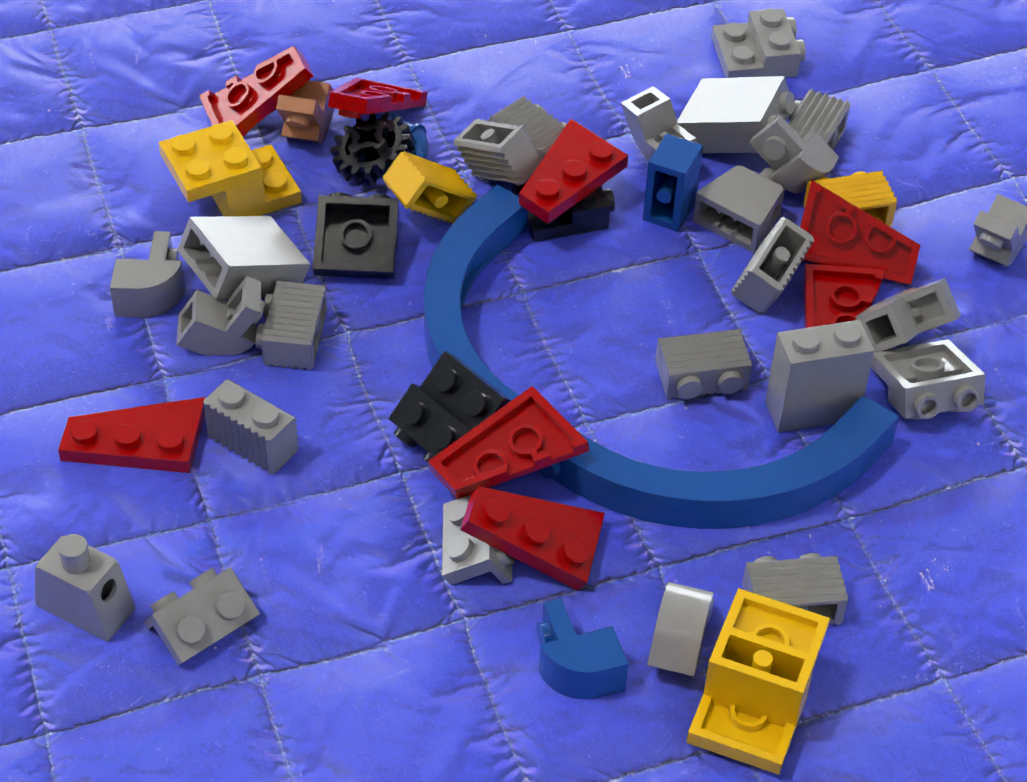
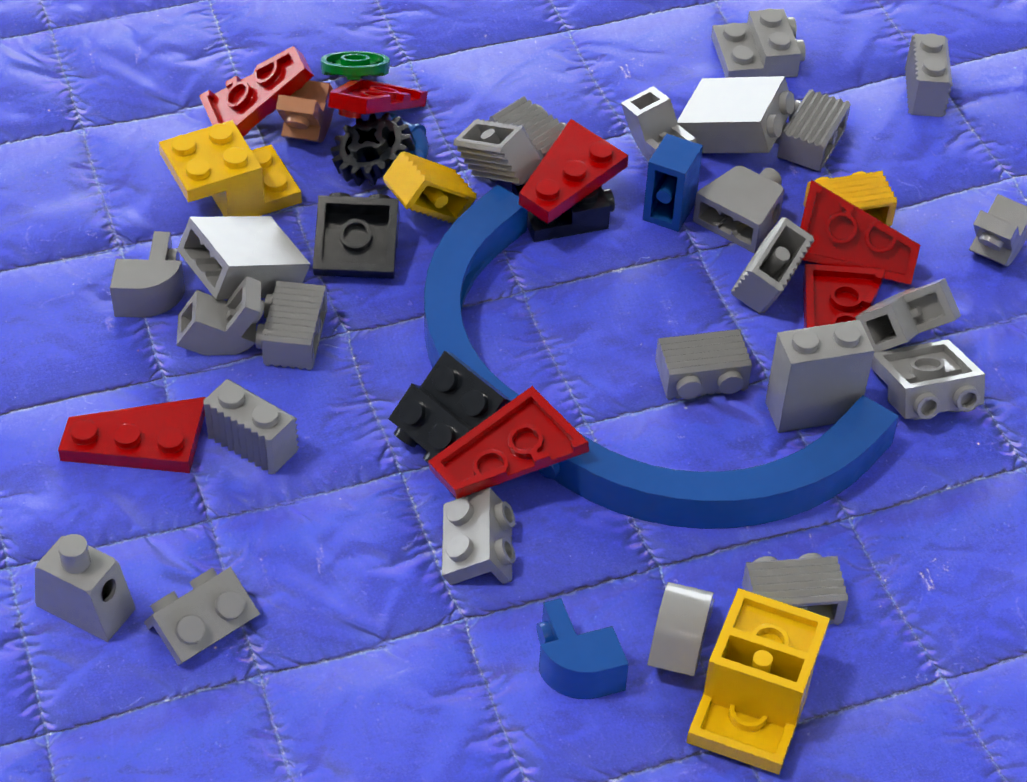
red wing [460,486,605,591] -> none
light grey brick [749,115,839,193] -> none
none -> green wheel [321,51,390,80]
none -> light grey brick [905,33,953,117]

